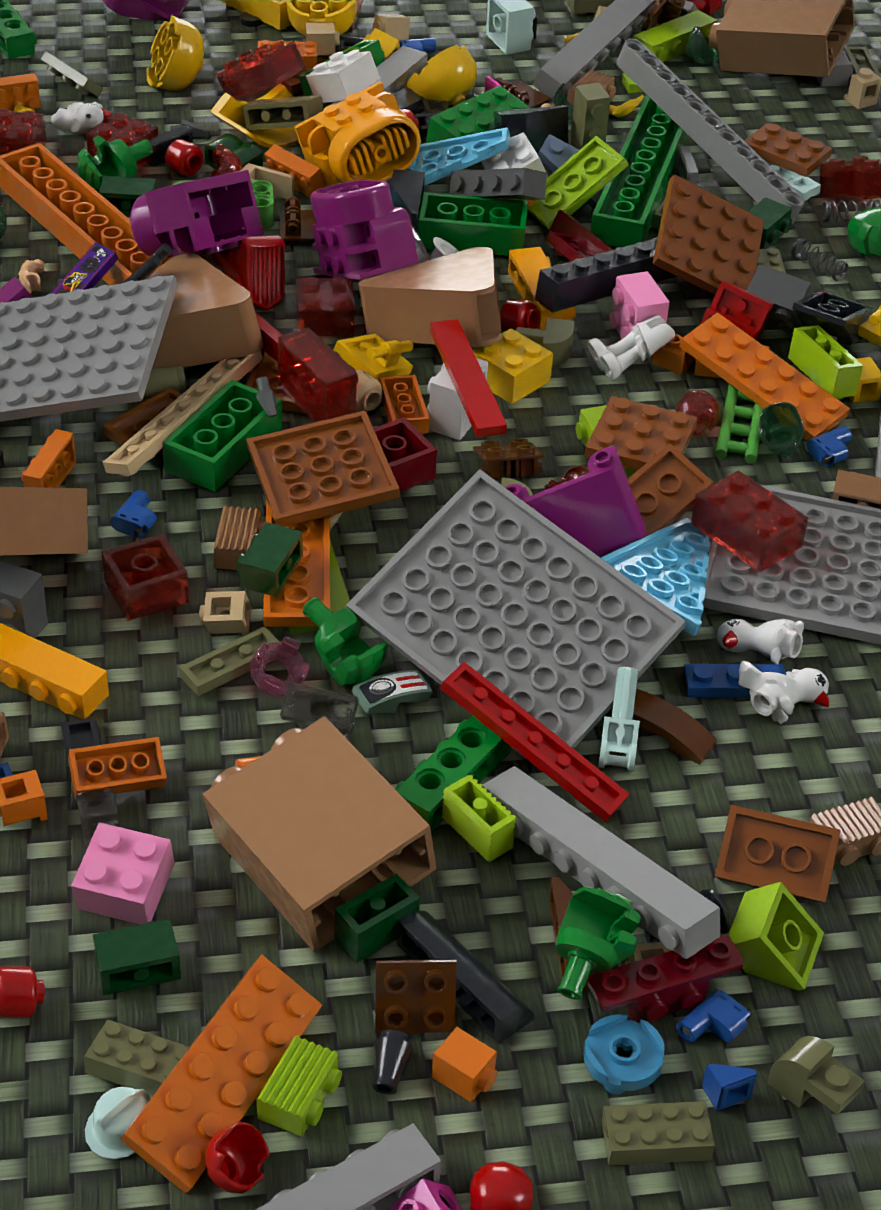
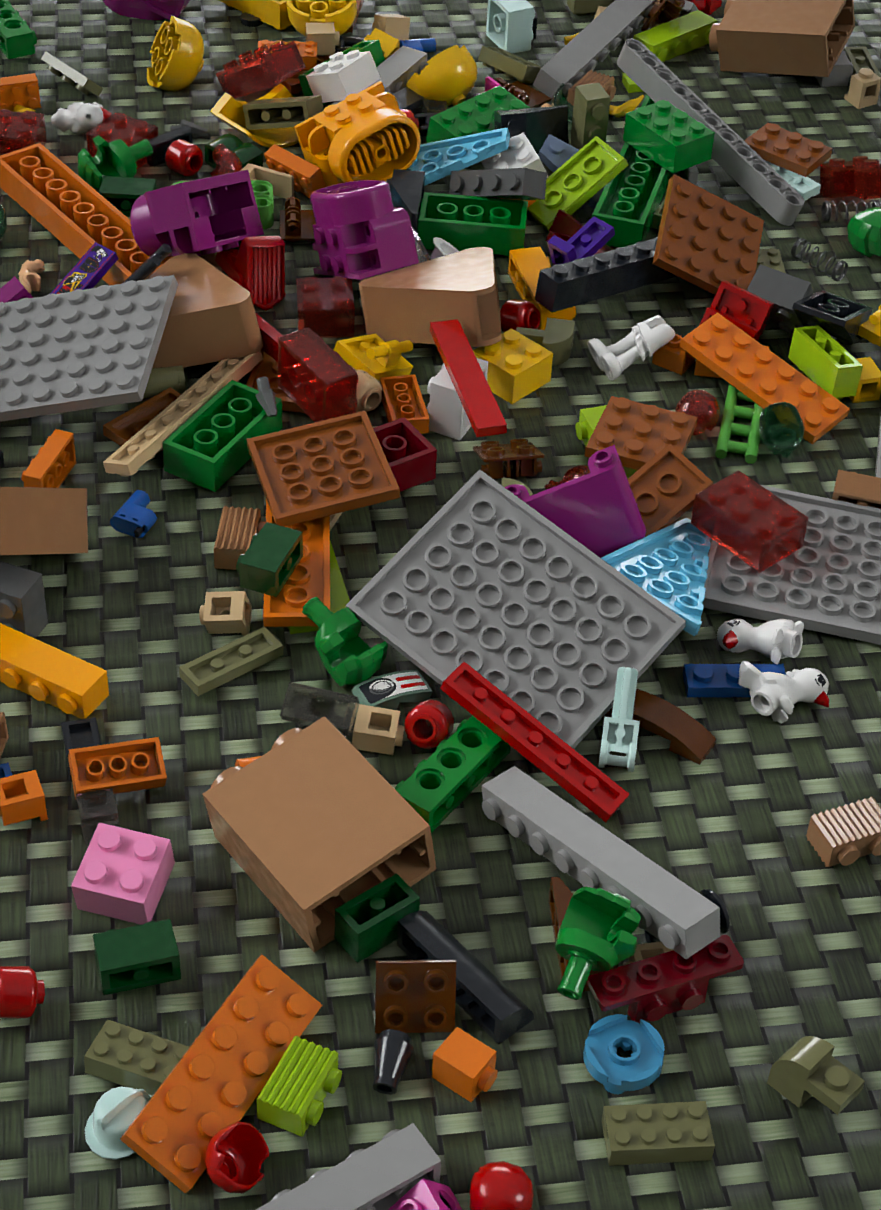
clear red brick [102,534,190,621] -> none
clear pink piece [250,637,310,697] -> none
lime brick [441,775,516,862] -> none
bright pink brick [609,271,670,340] -> none
blue piece [676,989,752,1043] -> none
clear green hair [685,26,720,64] -> none
blue slope [702,1064,757,1110] -> none
dark orange plate [715,805,841,904] -> none
lime slope [728,882,824,991] -> none
dark green brick [748,197,793,249] -> none
blue piece [806,426,852,467] -> none
none -> tan brick [352,704,405,755]
none -> red head [404,700,454,749]
none -> olive piece [478,46,542,83]
none -> dark purple bracket [547,216,615,266]
none -> green brick [623,100,715,174]

